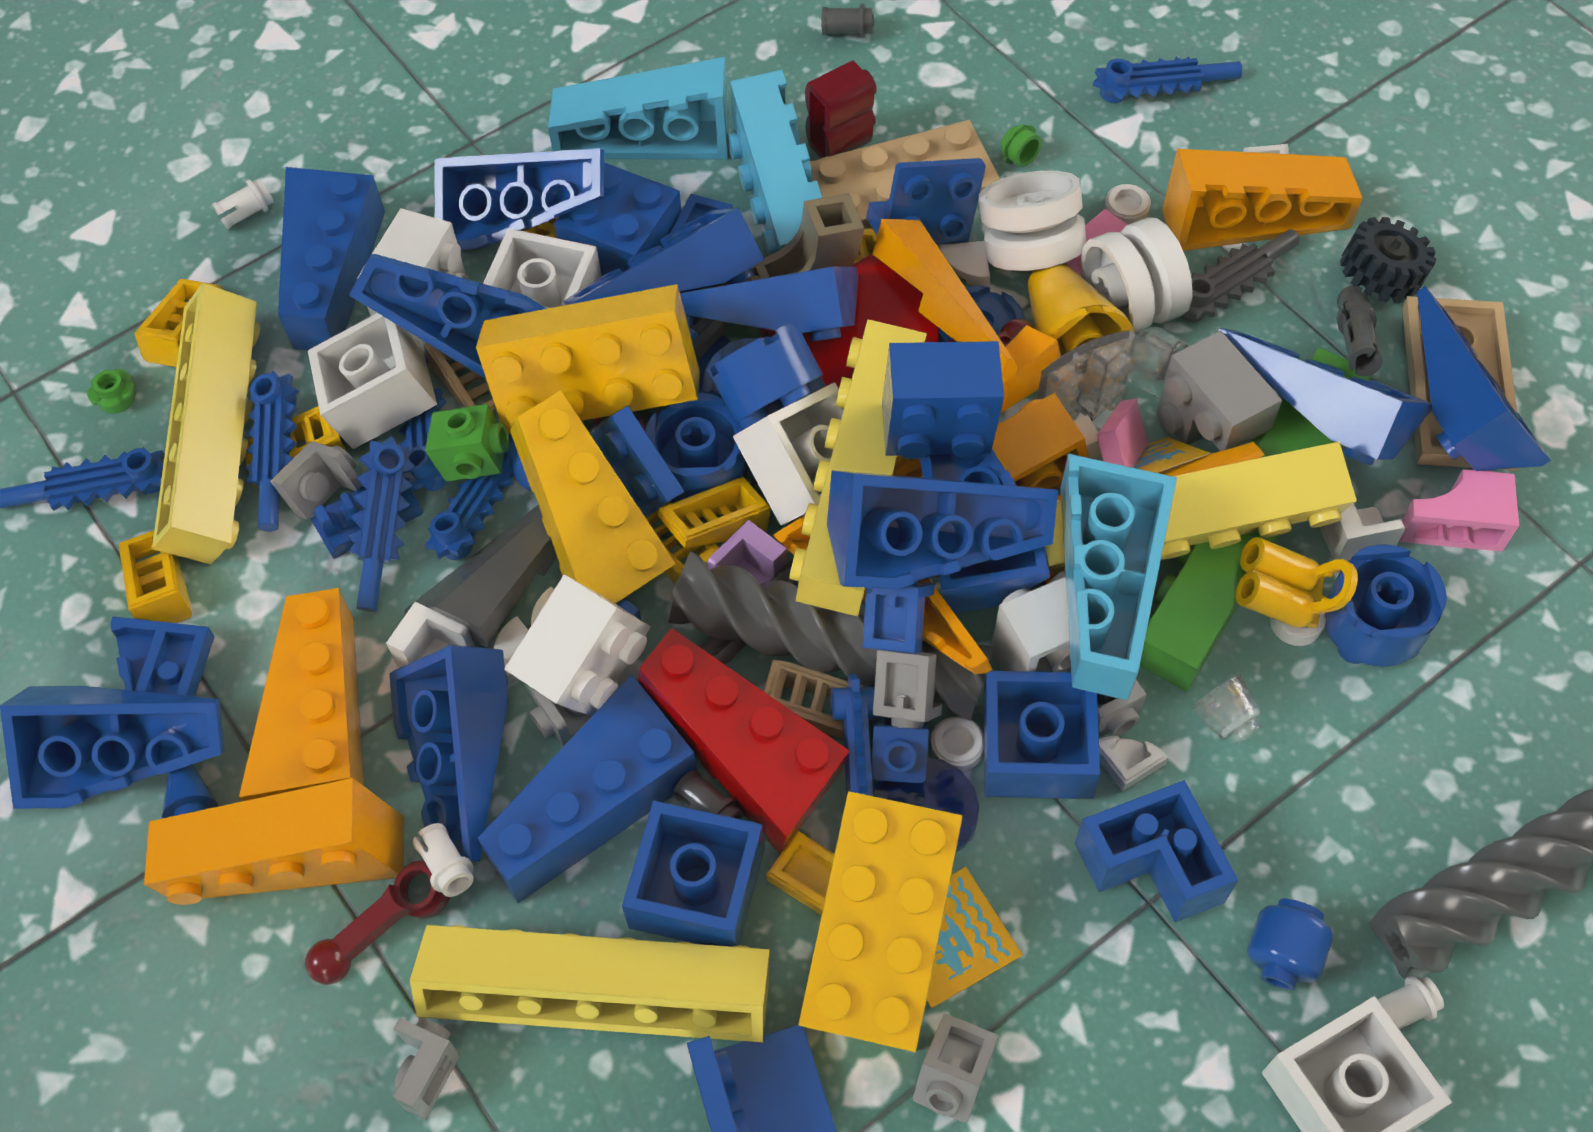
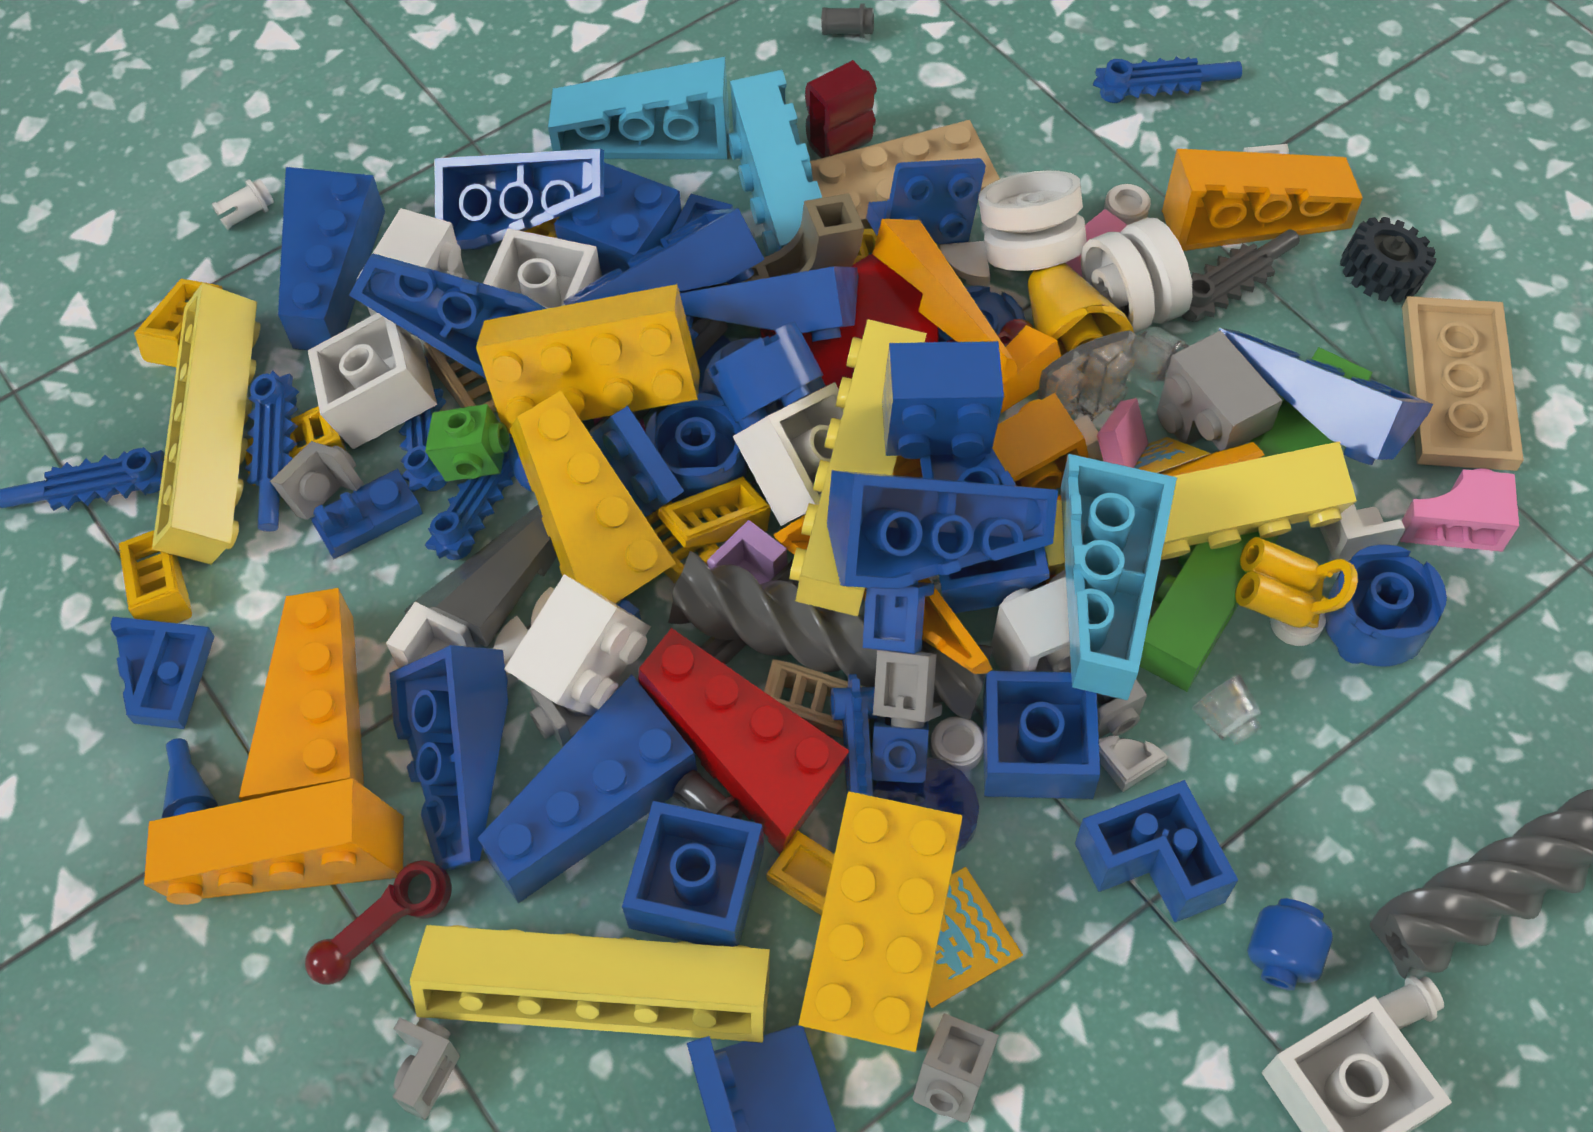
blue wedge [0,686,224,809] -> none
bright green plate [87,369,136,413] -> none
blue piece [348,436,415,612] -> none
white pin [413,823,474,897] -> none
bright green plate [1001,124,1042,167] -> none
dark grey pin [1336,286,1382,377] -> none
blue wedge [1417,286,1551,471] -> none

